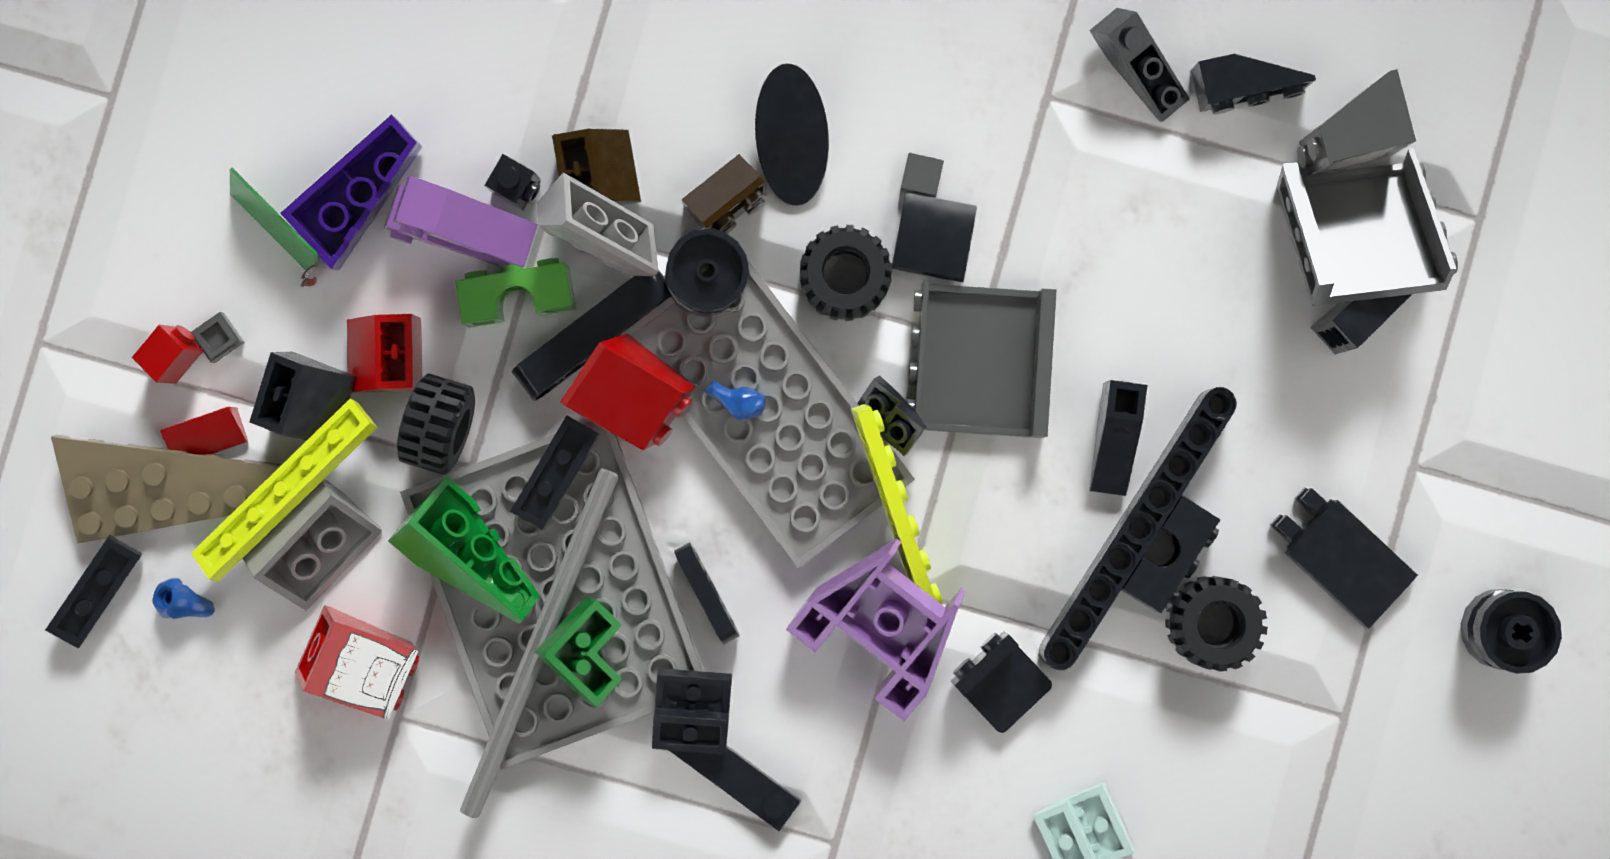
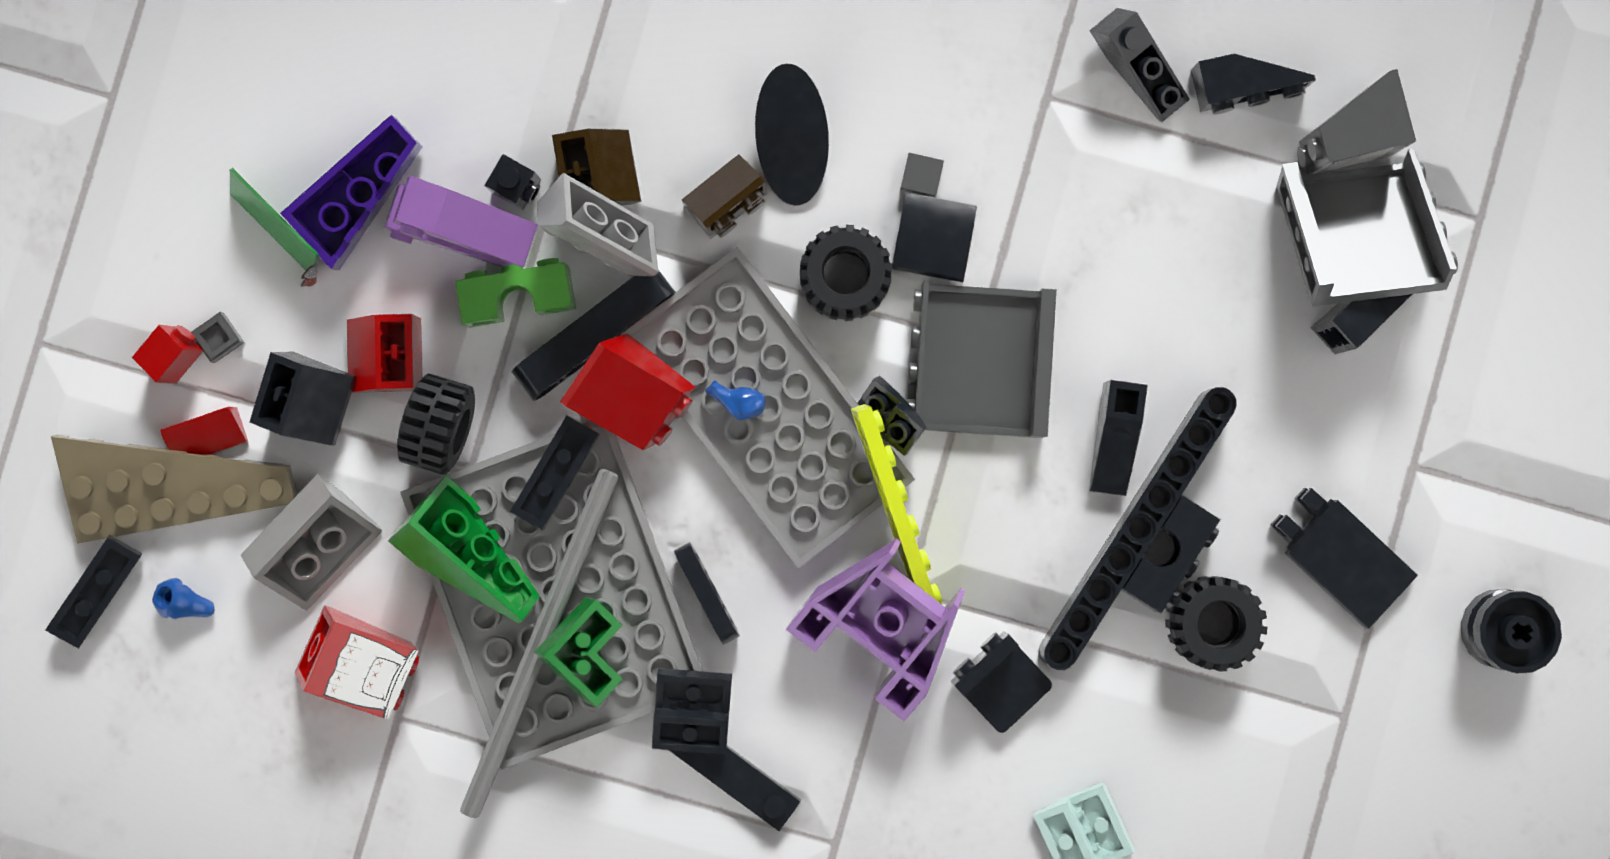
neon yellow plate [191,398,378,582] -> none
black wheel [664,228,749,317] -> none

